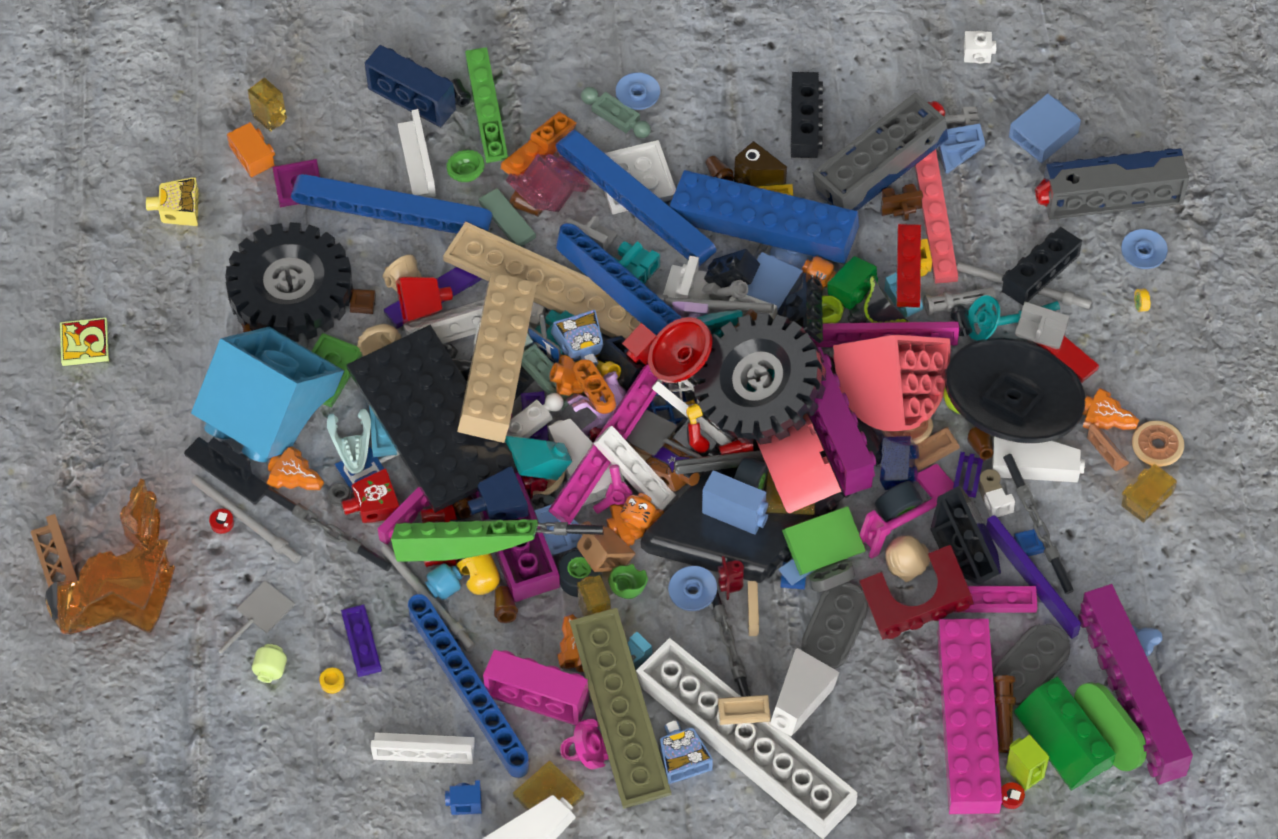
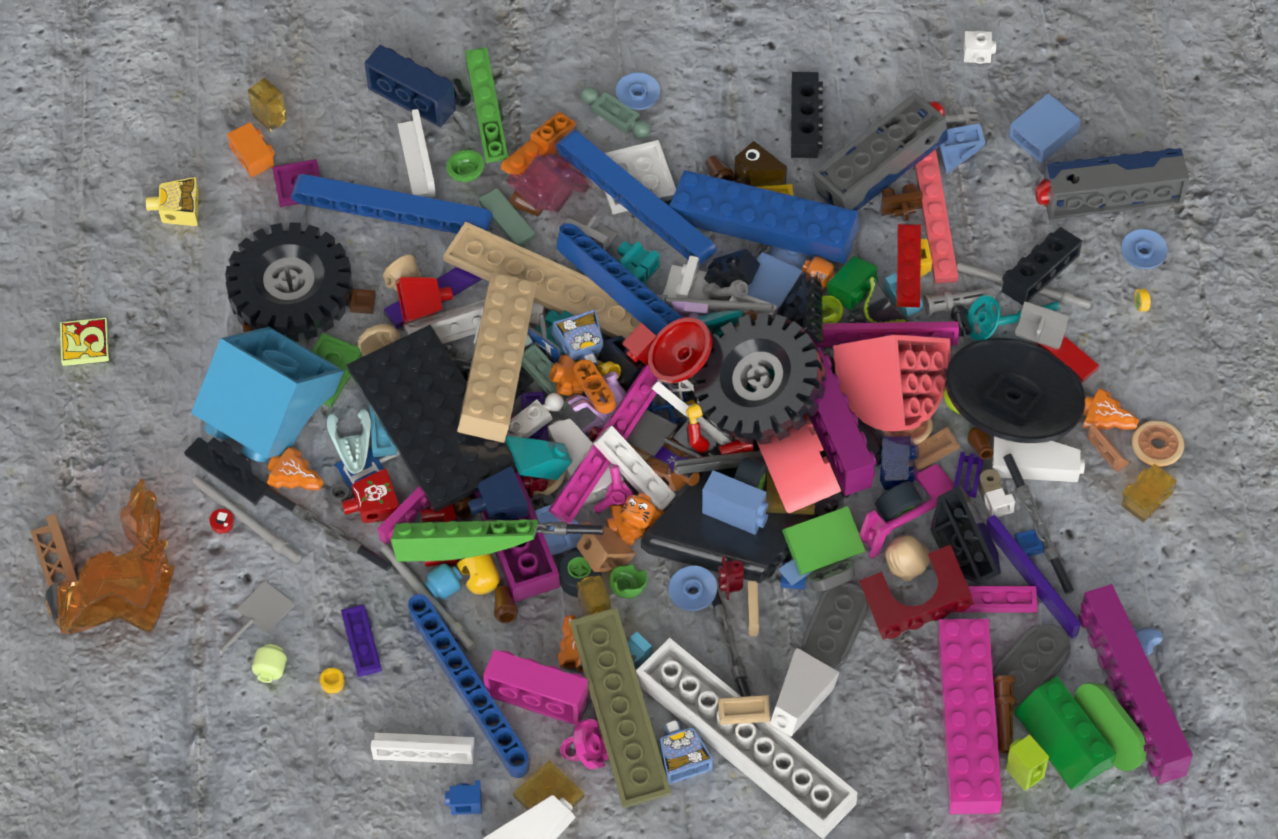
red tile [1001,782,1025,809] -> none

